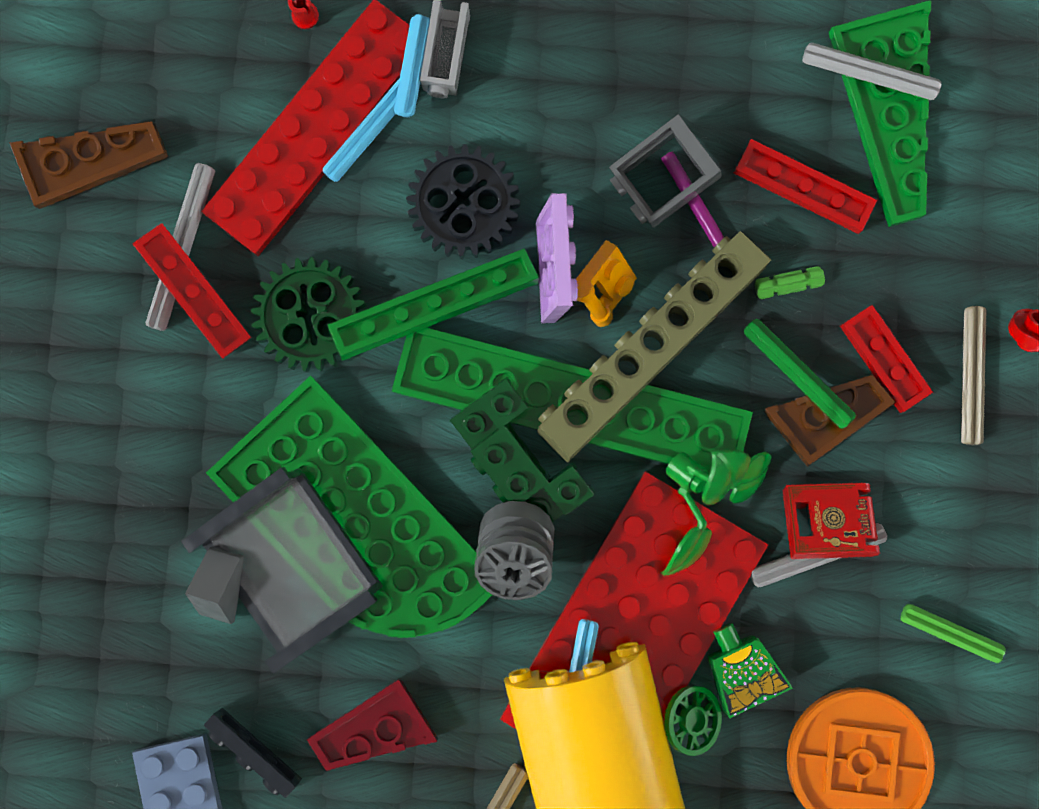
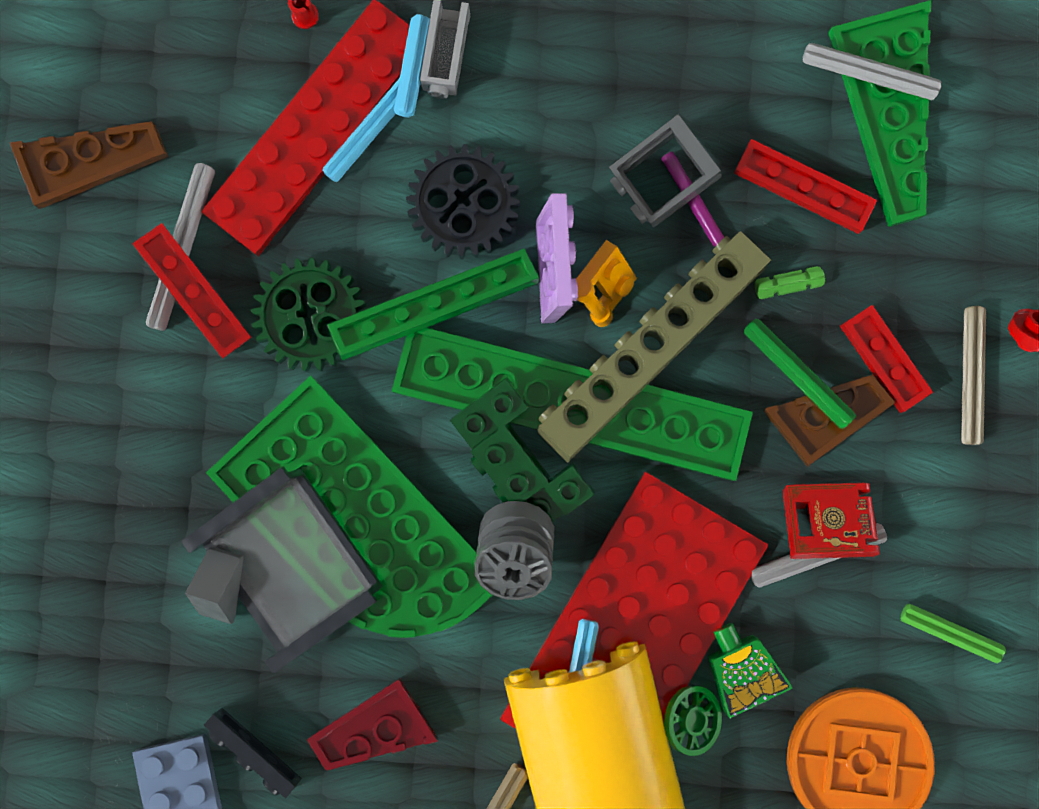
green plant [661,450,772,576] -> none

